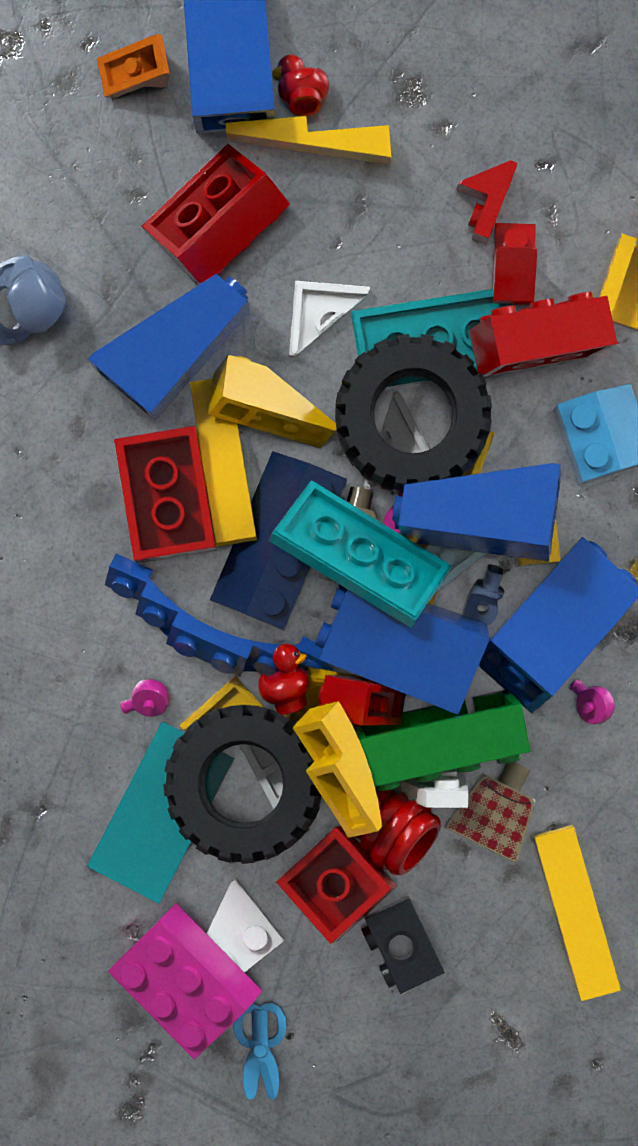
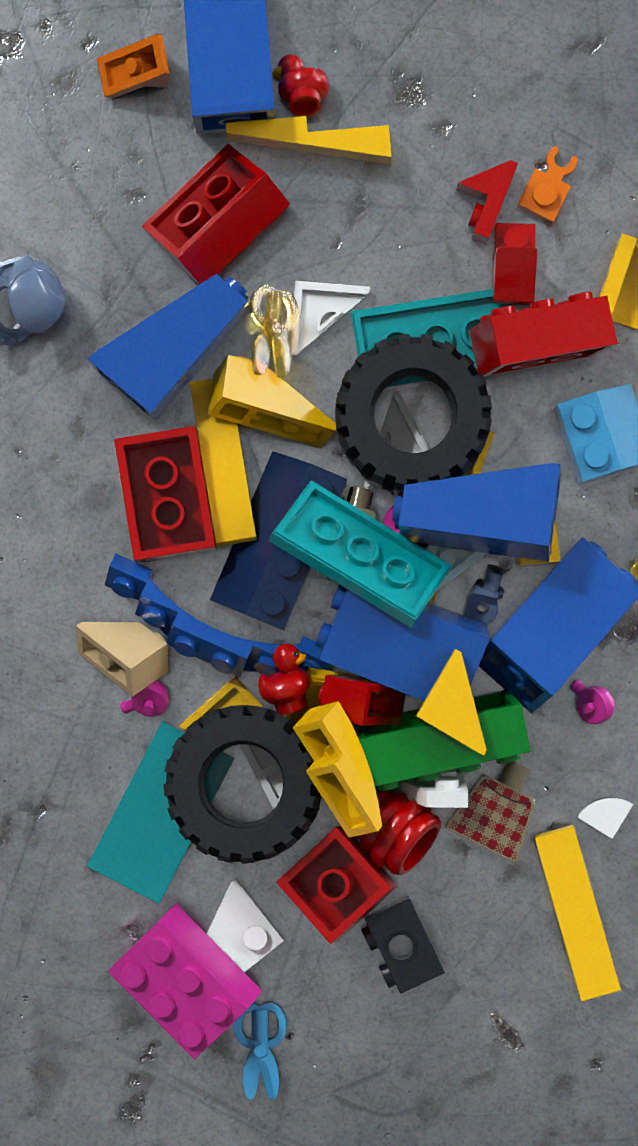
none -> tan slope [76,622,169,697]
none -> clear yellow piece [249,284,299,379]
none -> yellow tile [416,649,486,756]
none -> orange plate [516,146,578,224]
none -> white tile [577,798,634,839]

